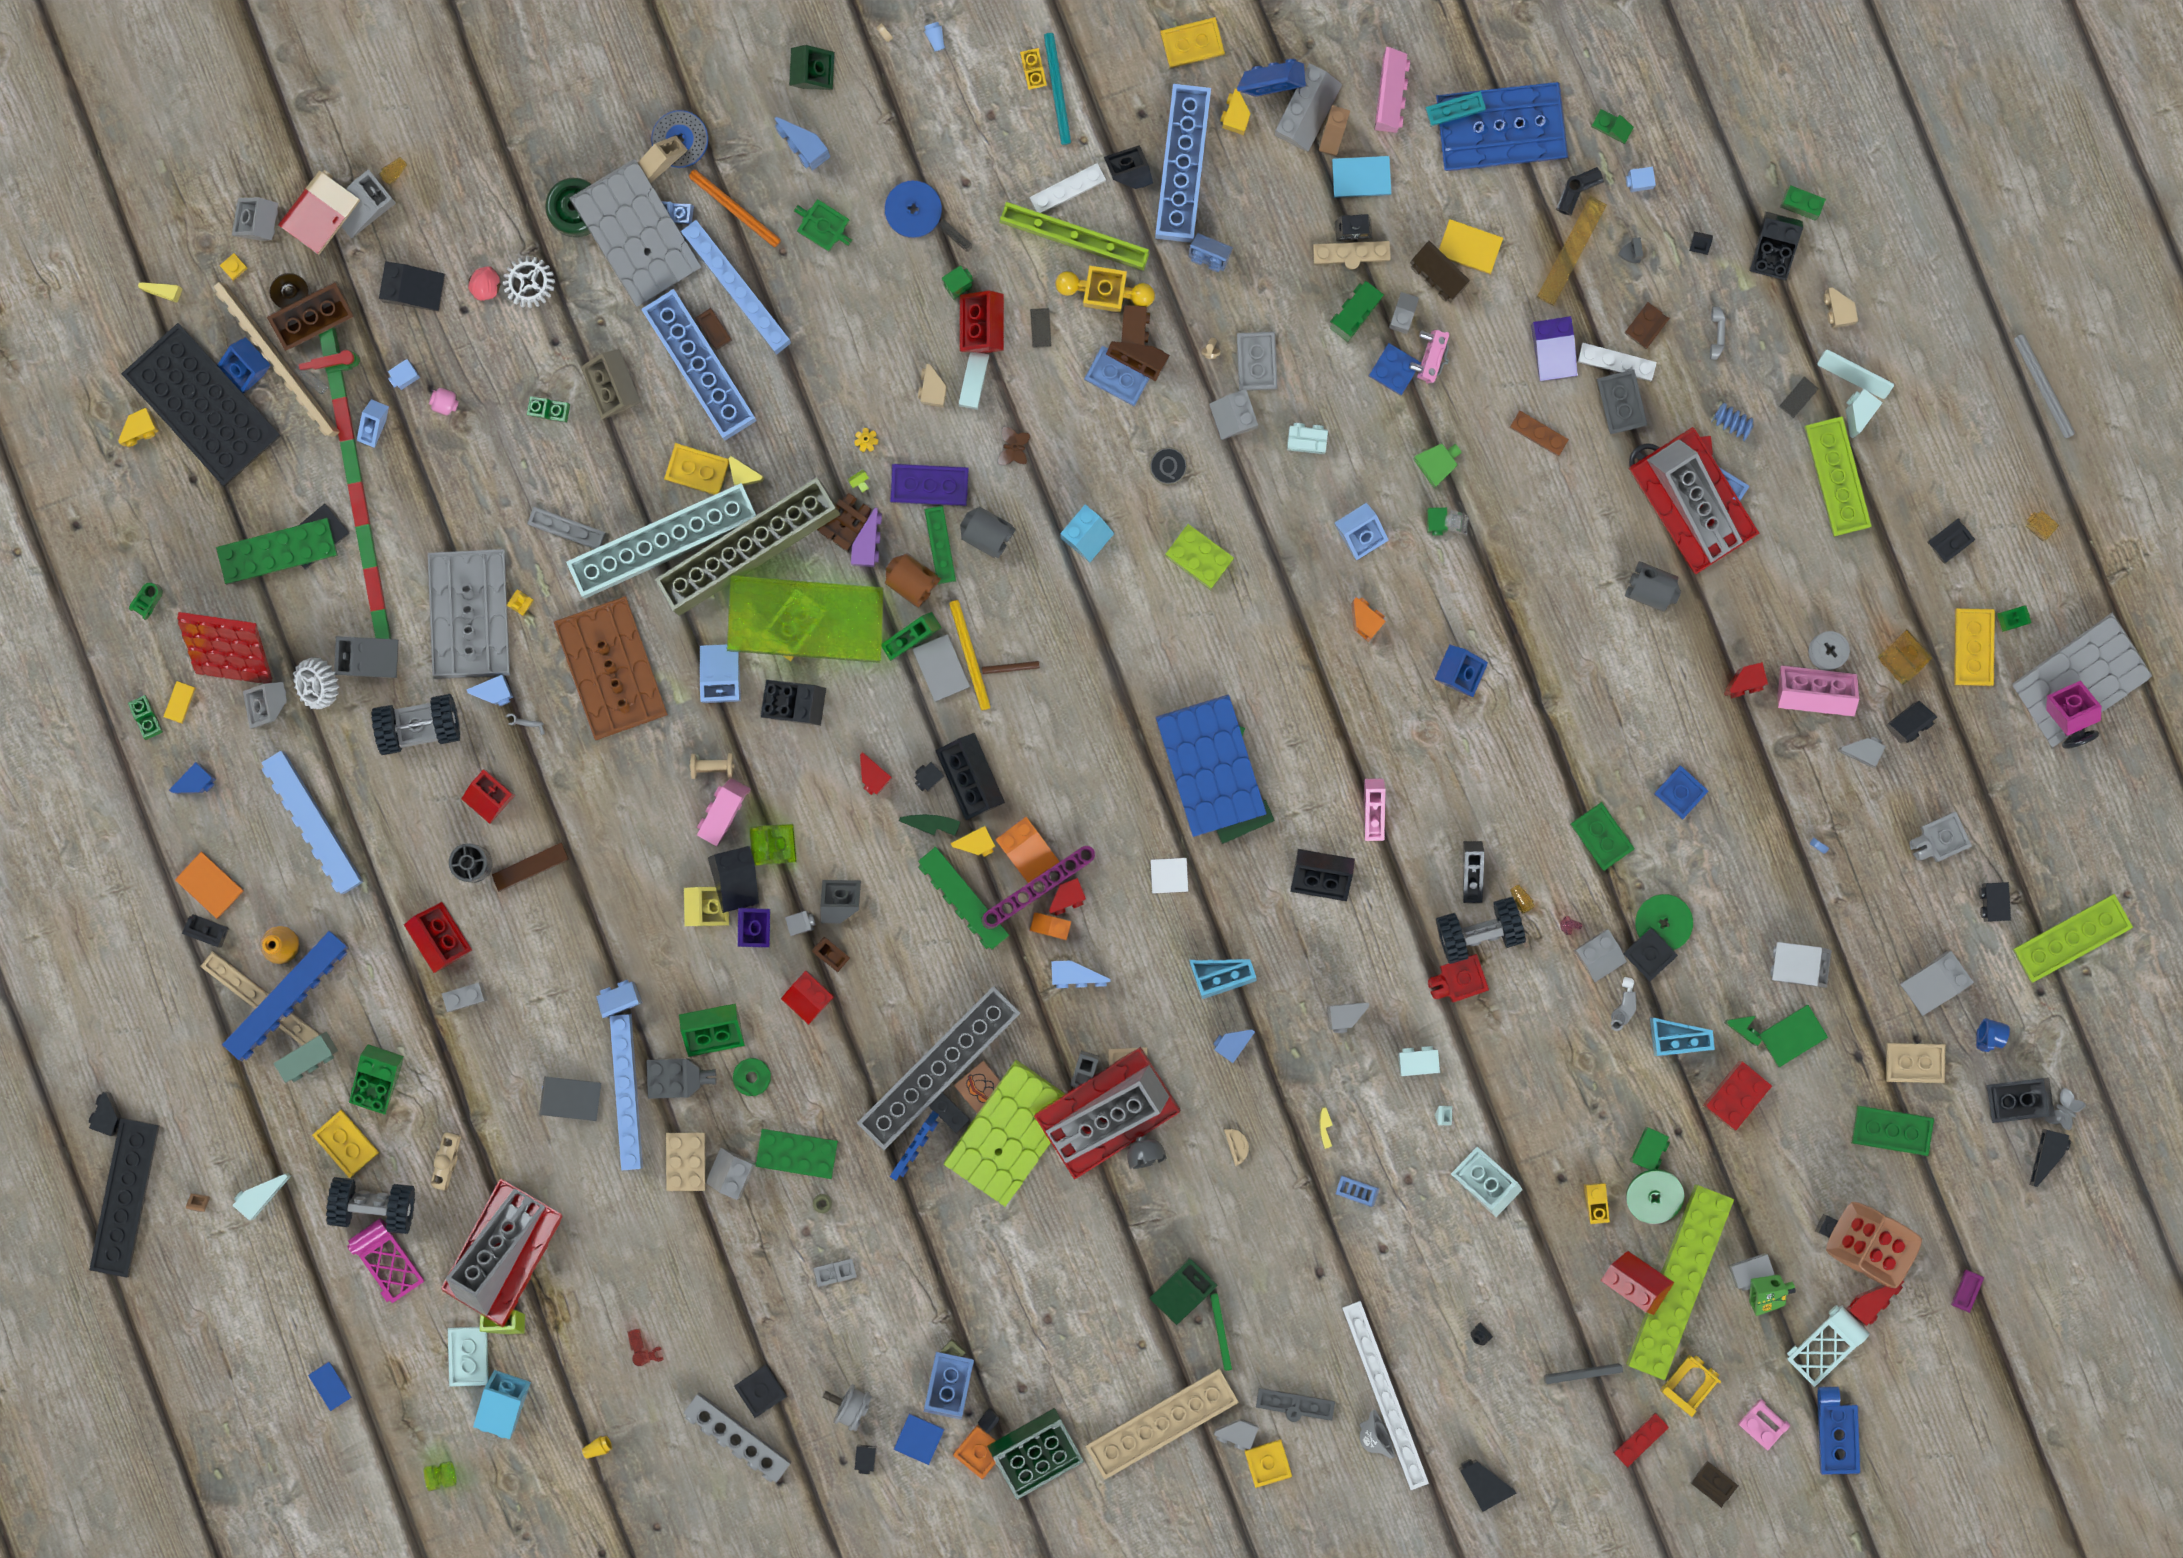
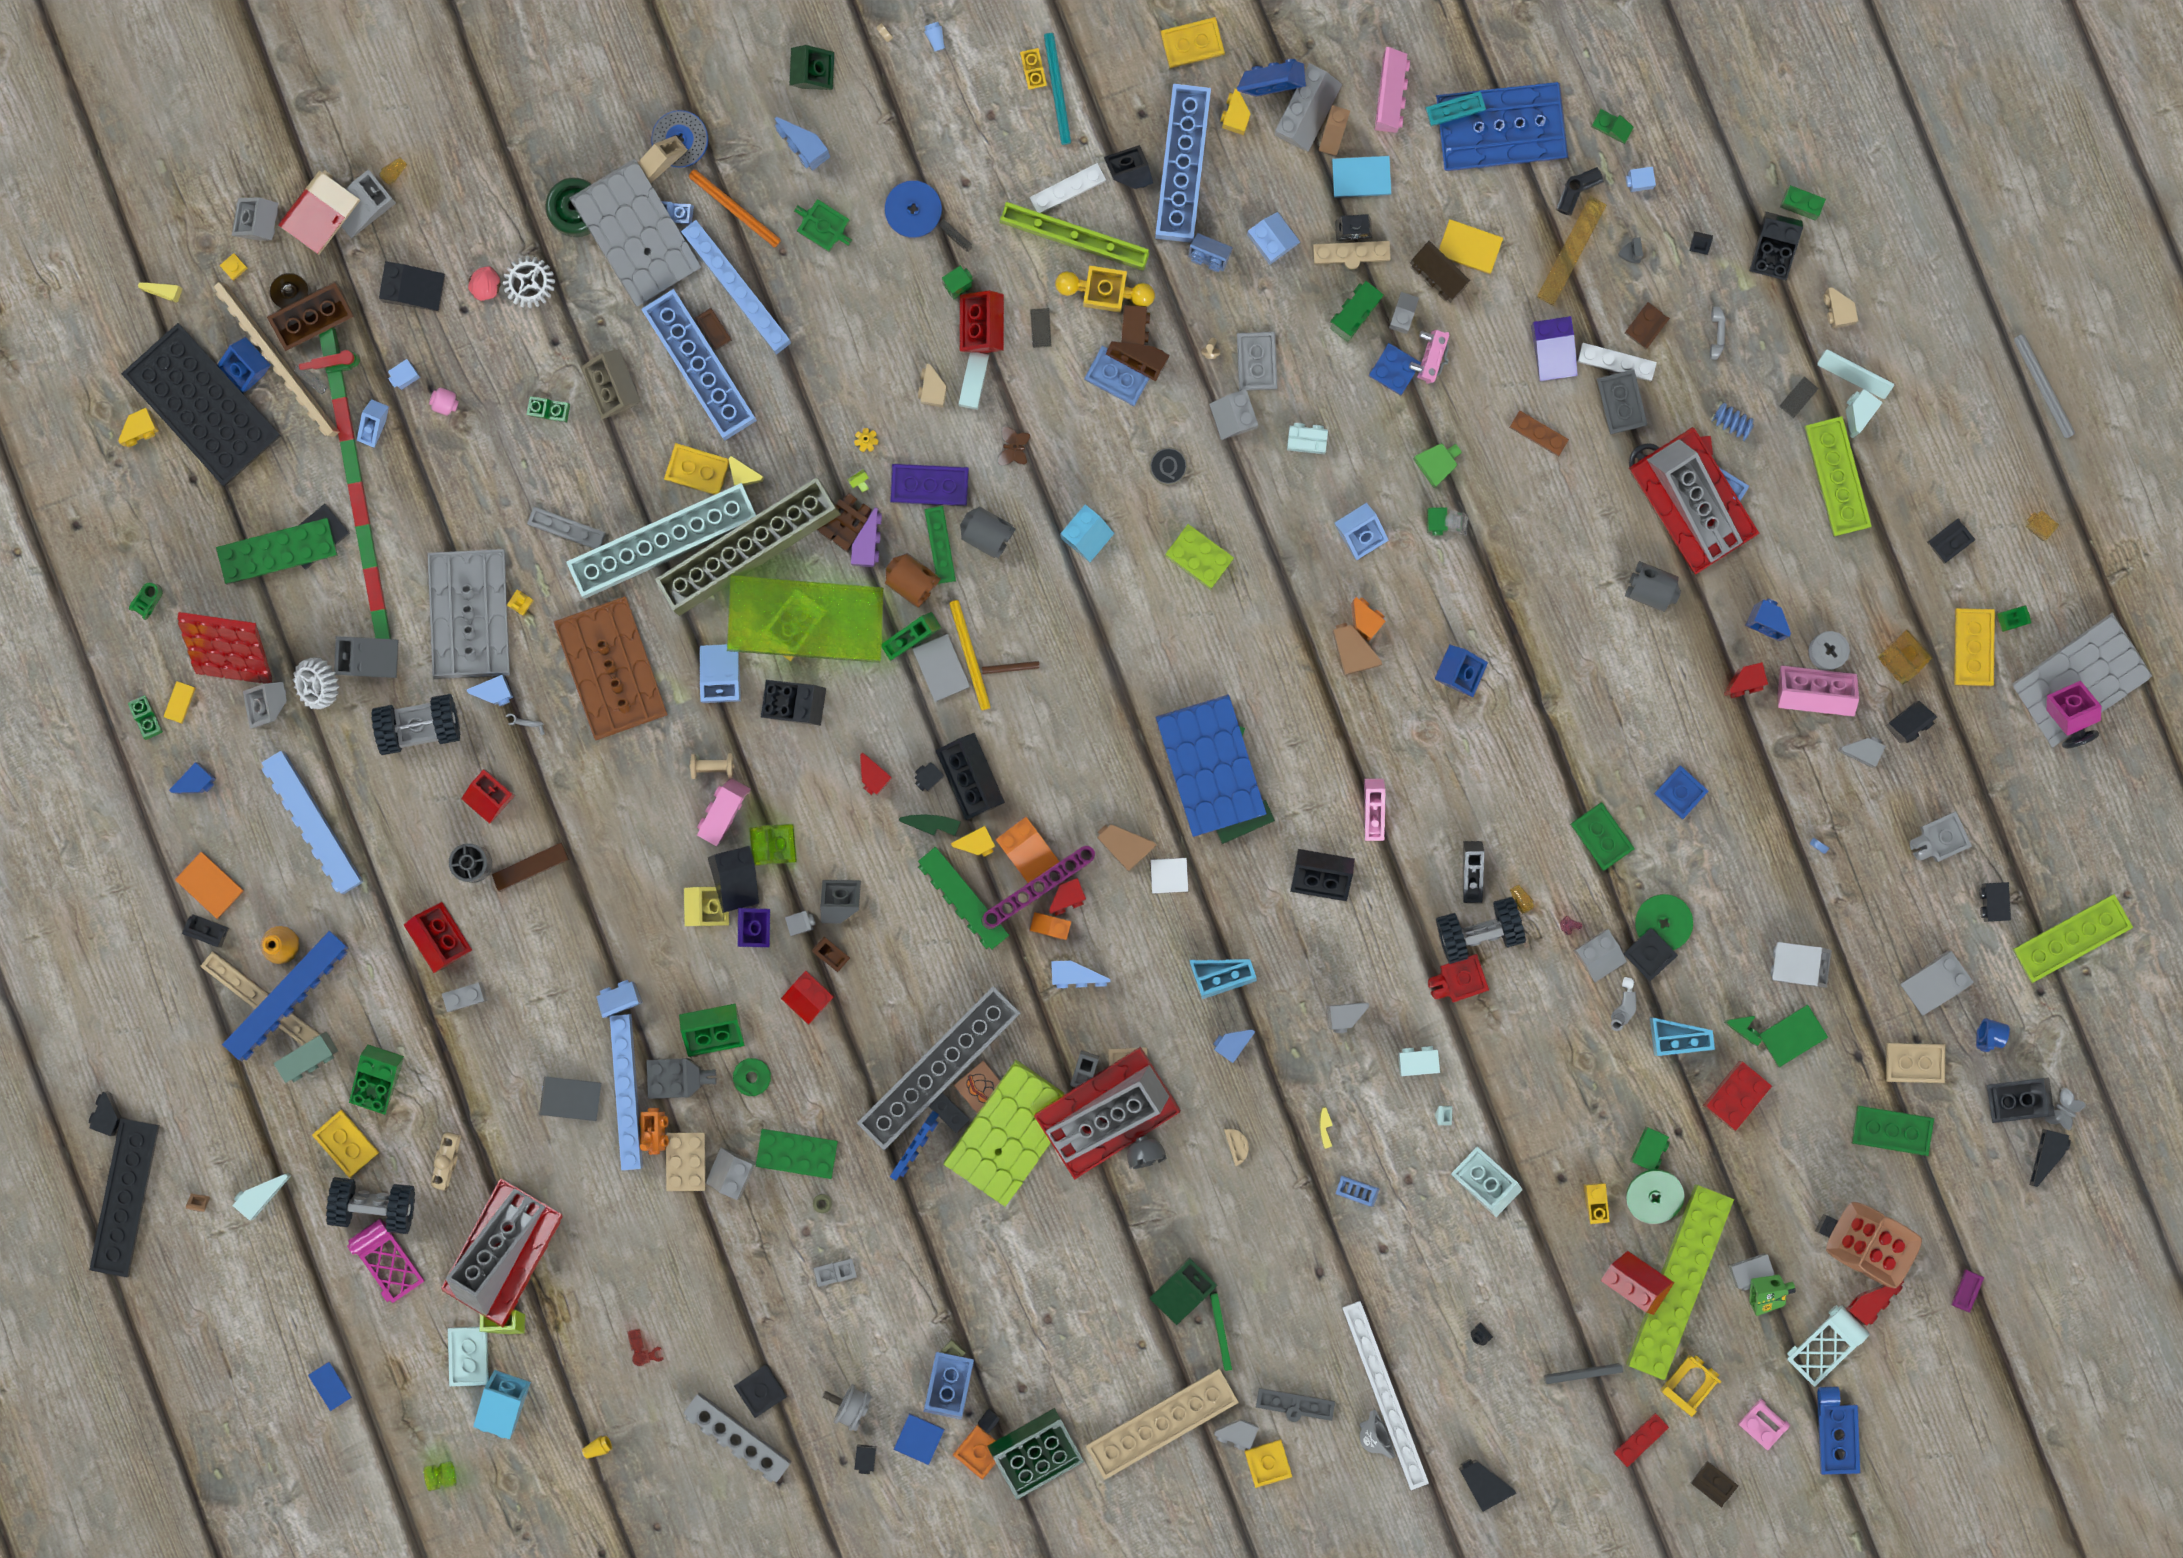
none -> orange brick [639,1108,669,1155]
none -> medium nougat slope [1097,824,1157,872]
none -> light blue slope [1247,212,1300,265]
none -> medium nougat slope [1332,623,1382,675]
none -> blue slope [1745,598,1791,642]

